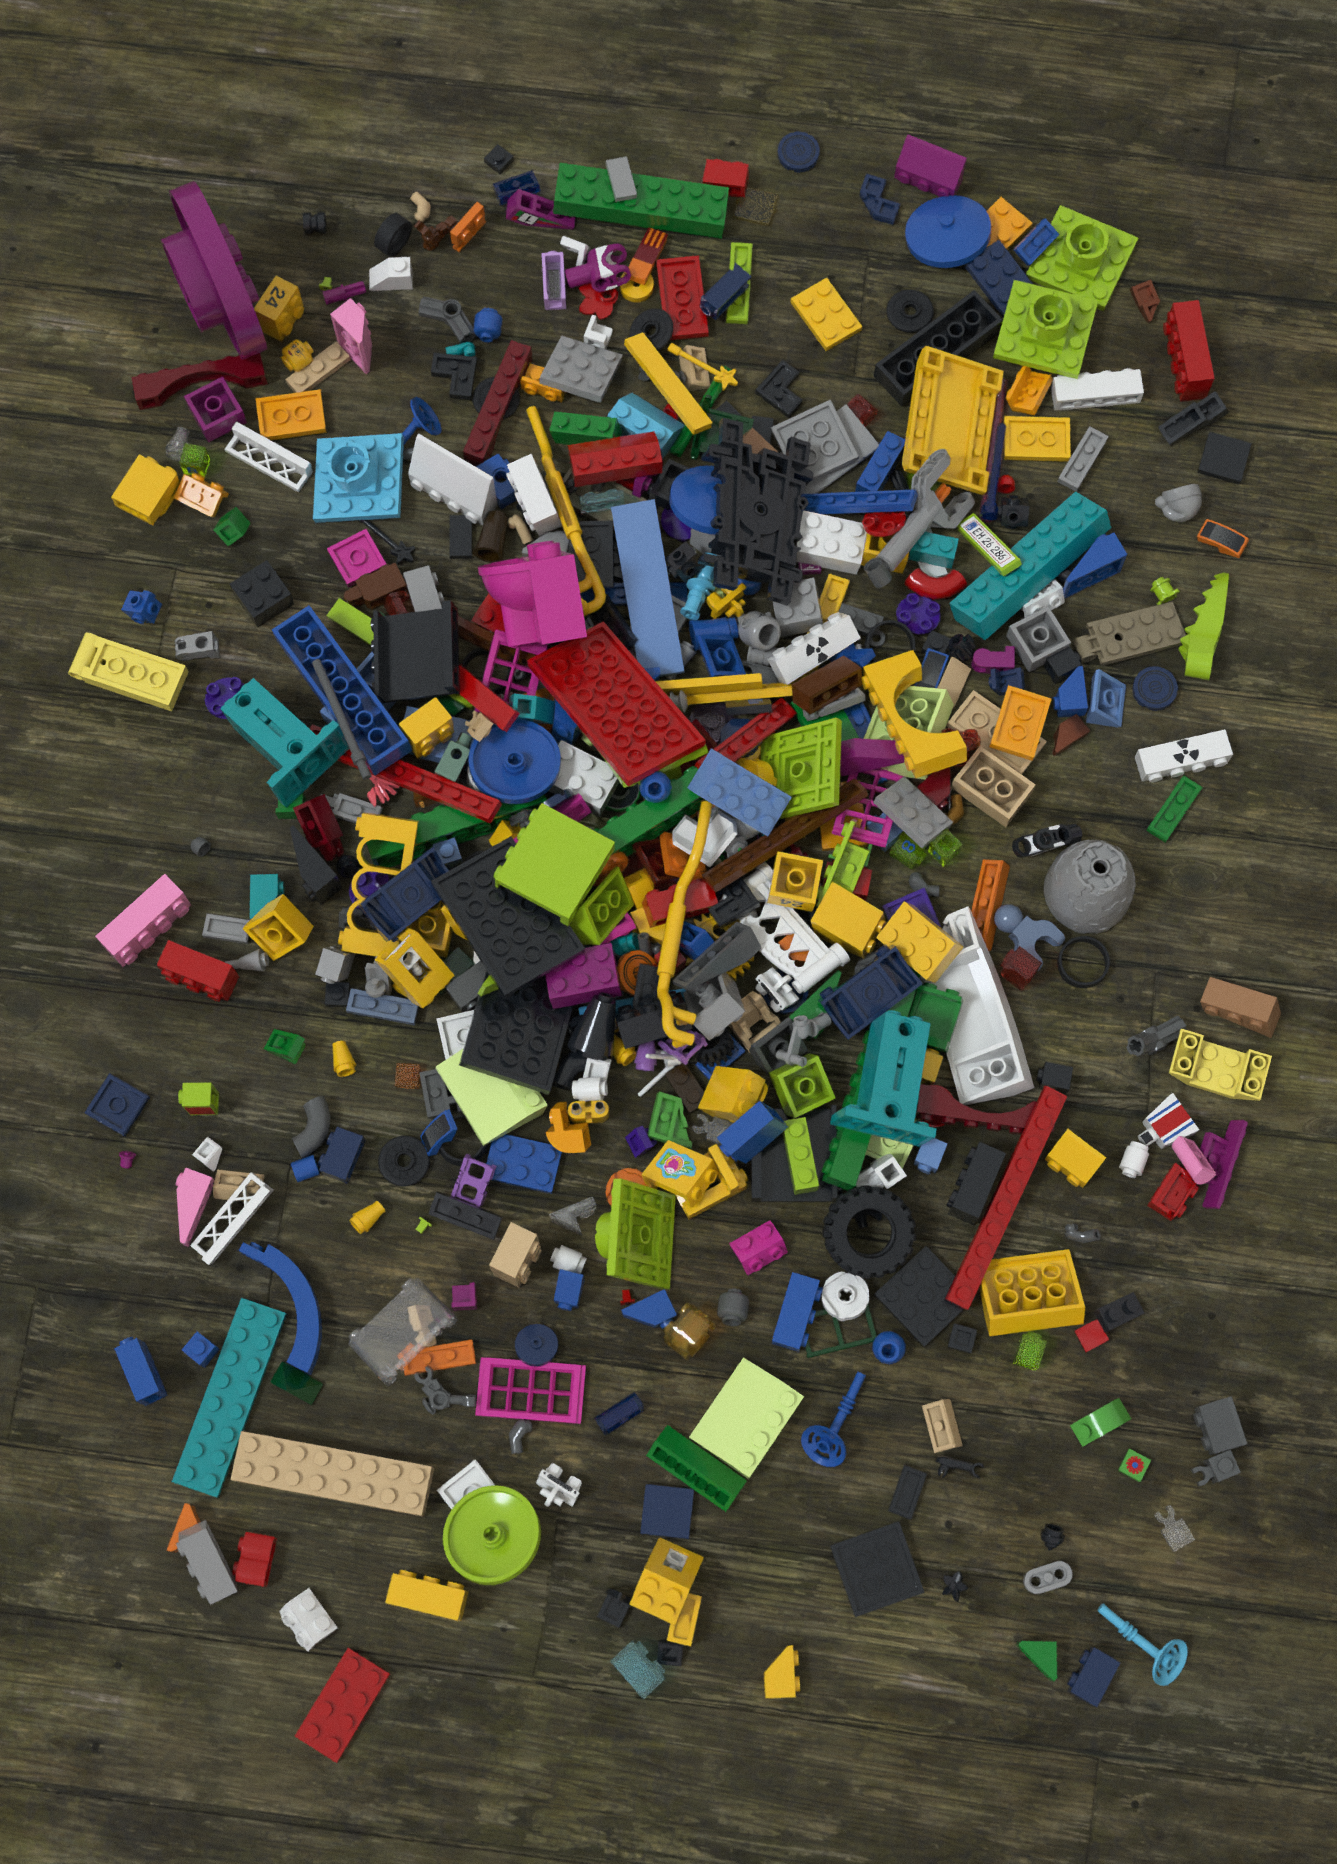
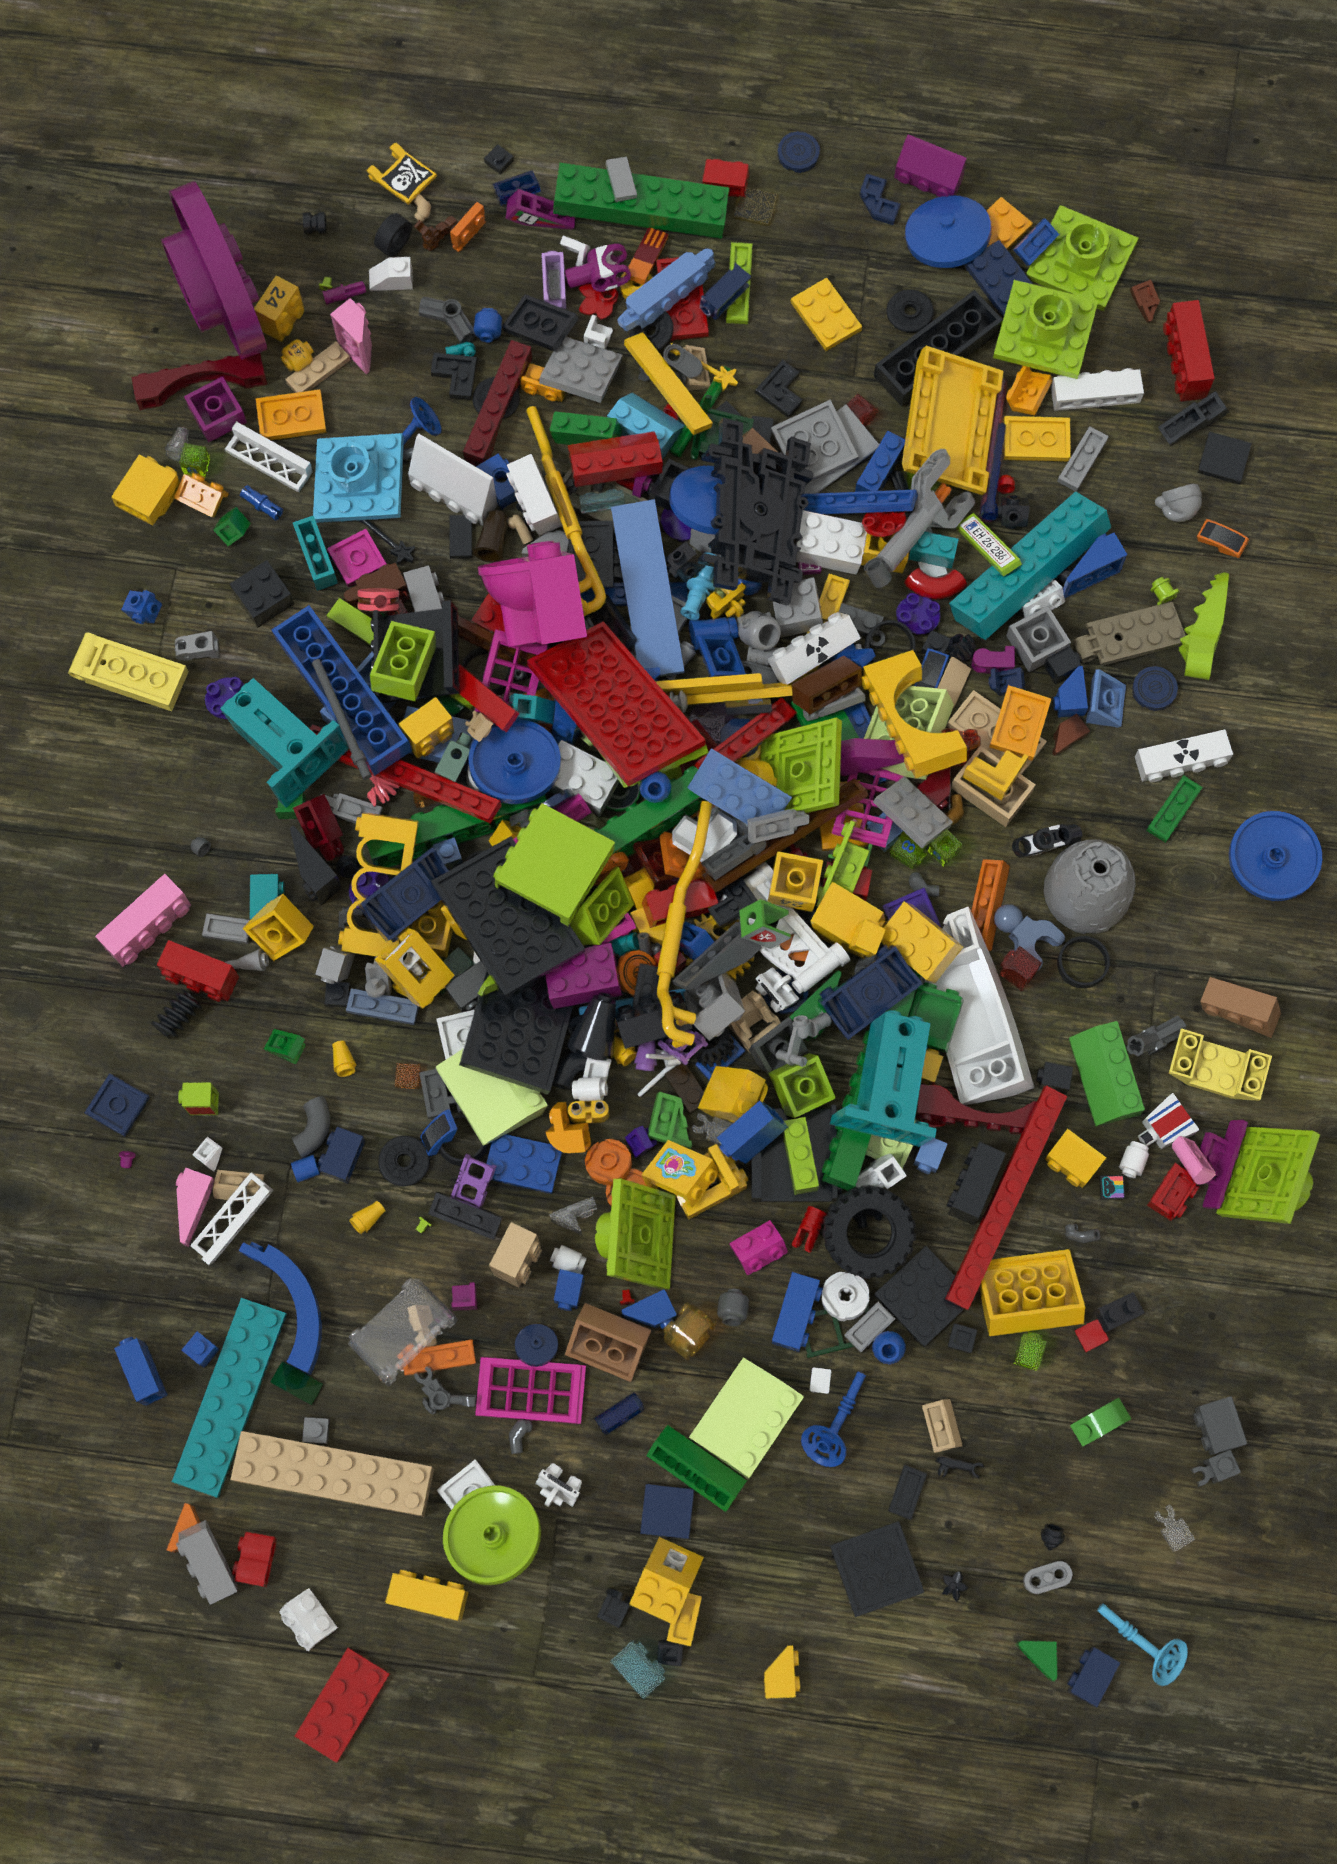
bright green tile [1117,1448,1151,1482] -> none
none -> black piece [151,989,202,1039]
none -> blue pin [240,485,283,521]
none -> teal brick [292,515,338,591]
none -> flat silver plate [302,1417,330,1444]
none -> coral head [357,588,399,611]
none -> flag [367,143,437,204]
none -> lime brick [370,621,436,701]
none -> black plate [502,294,578,352]
none -> medium nougat slope [565,1303,651,1382]
none -> orange tile [585,1139,632,1185]
none -> medium blue hinge [617,248,716,332]
none -> dark grey piece [664,344,703,379]
none -> dark grey hinge [701,833,767,880]
none -> bright green piece [739,899,791,949]
none -> light grey hinge [747,809,809,843]
none -> red hinge [792,1206,827,1253]
none -> white sticker [810,1368,831,1394]
none -> light grey tile [844,1302,895,1353]
none -> yellow brick [849,919,886,958]
none -> yellow panel [963,750,1028,801]
none -> bright green slope [1069,1021,1145,1127]
none -> tile [1099,1175,1125,1200]
none -> lime piece [1216,1127,1320,1224]
none -> blue dish [1229,811,1322,901]

